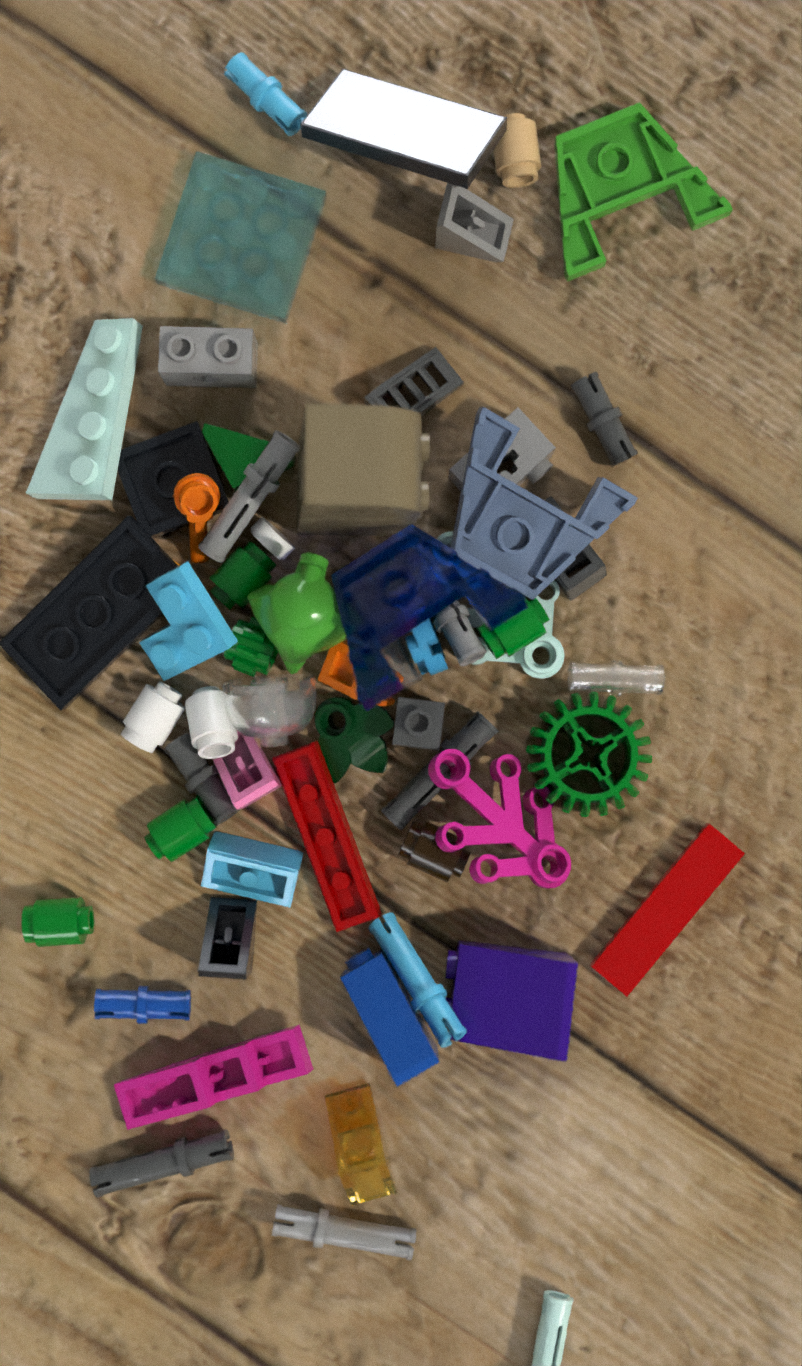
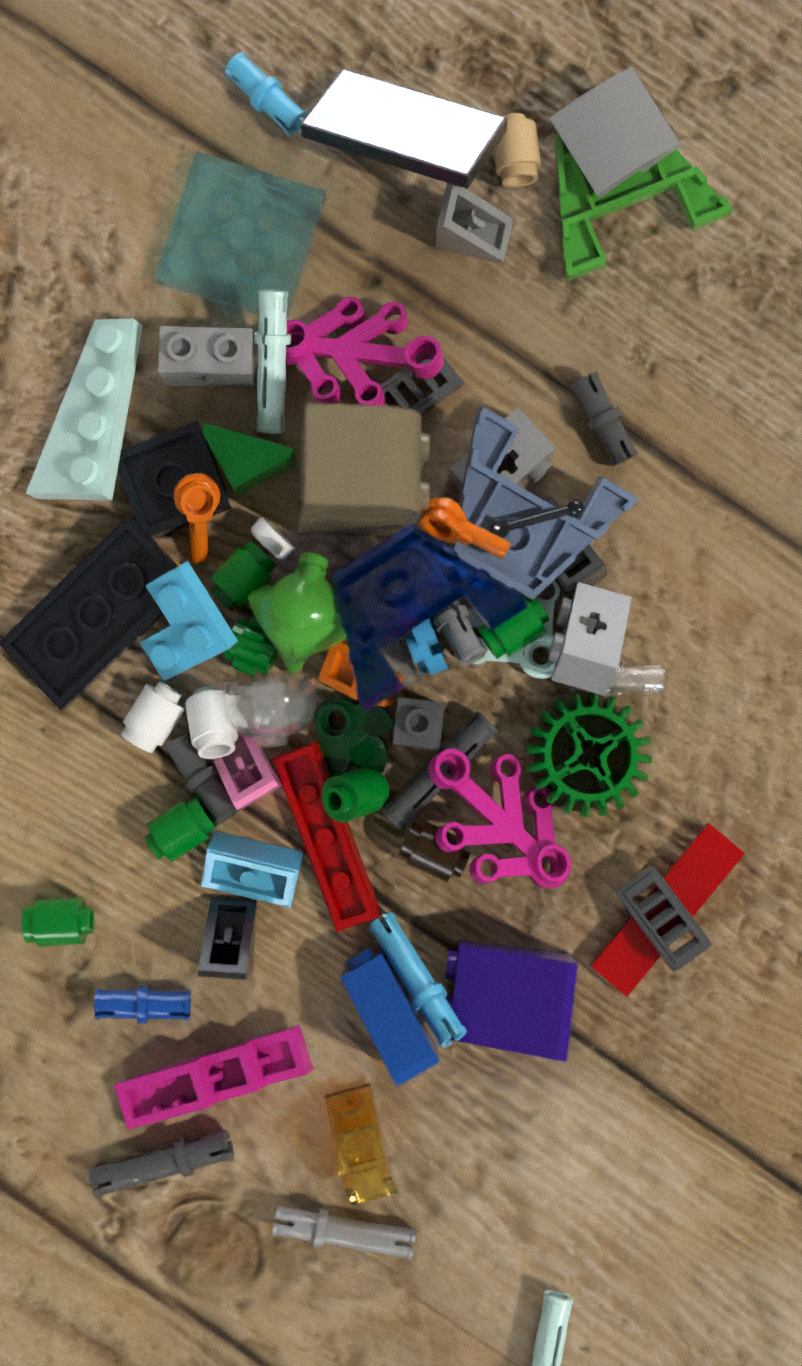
light grey pin [198,430,300,563] -> none
none -> light aqua pin [254,289,291,434]
none -> dark pink plant [286,297,444,406]
none -> green brick [321,767,389,822]
none -> orange plate [420,497,511,559]
none -> black hinge [489,499,585,538]
none -> light grey brick [548,582,632,696]
none -> light grey slope [549,67,681,198]
none -> dark grey slope [614,865,712,972]

